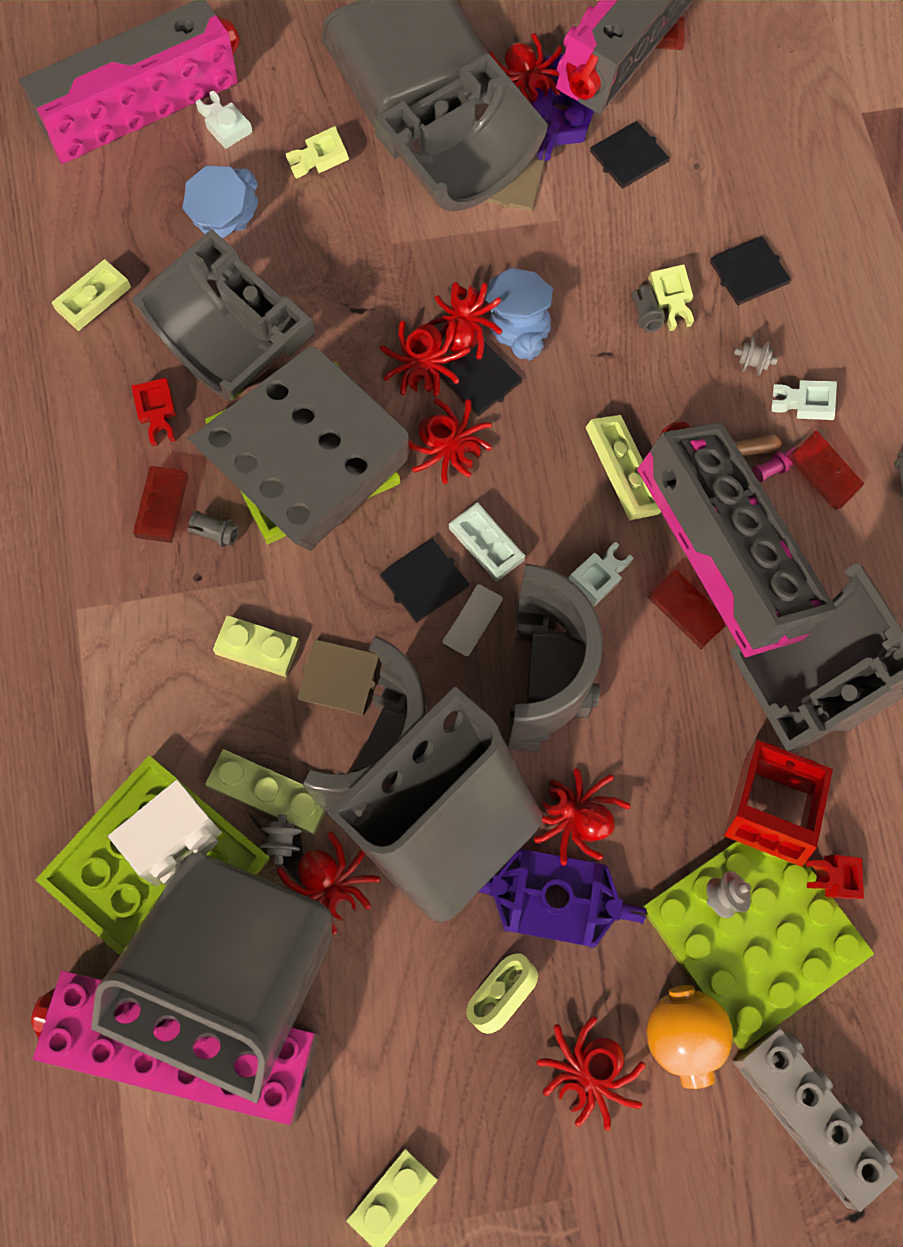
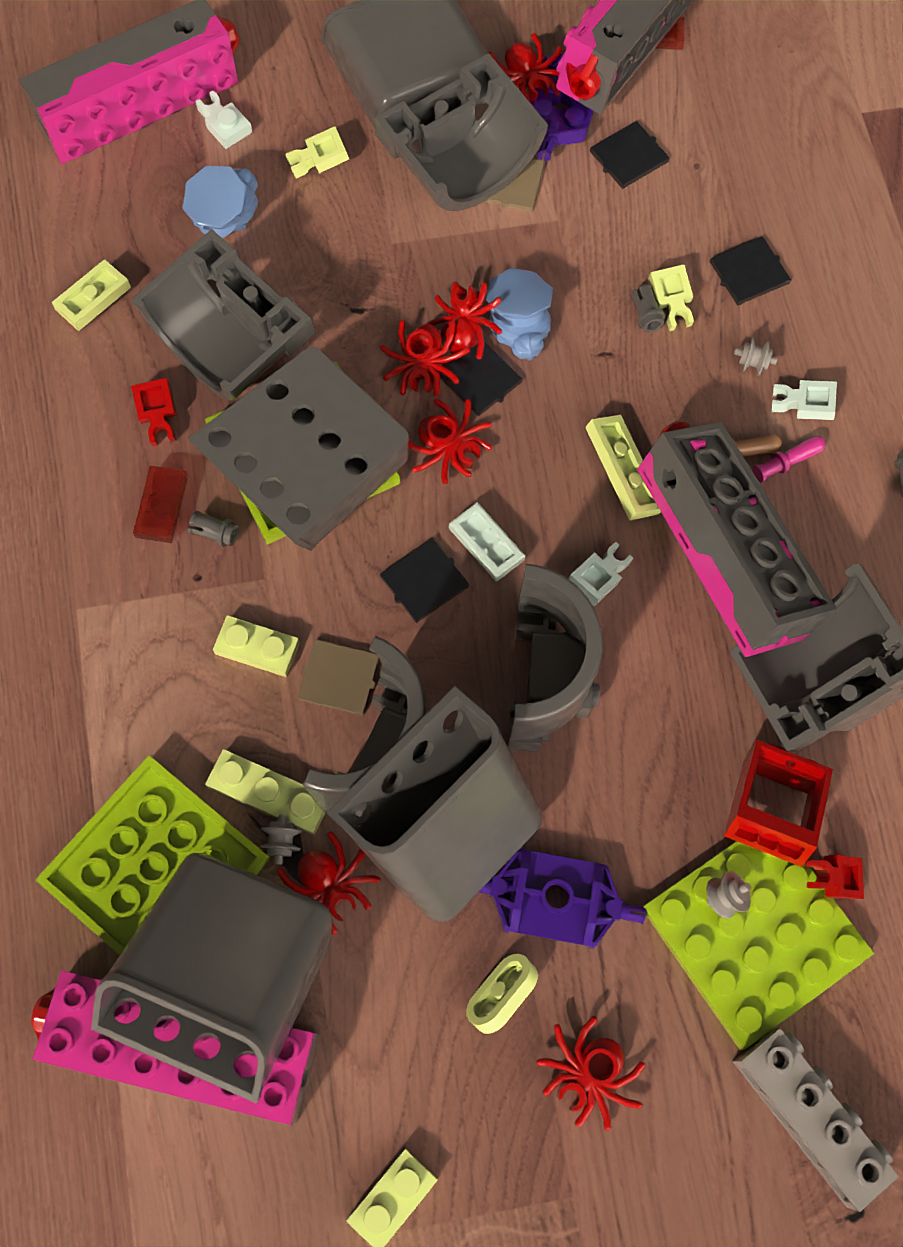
white brick [108,780,222,887] -> none
white sticker [442,584,503,656] -> none
red animal [534,768,631,865] -> none
light orange brick [646,985,733,1089] -> none
clear red plate [648,569,727,650] -> none
clear red plate [787,430,864,510] -> none

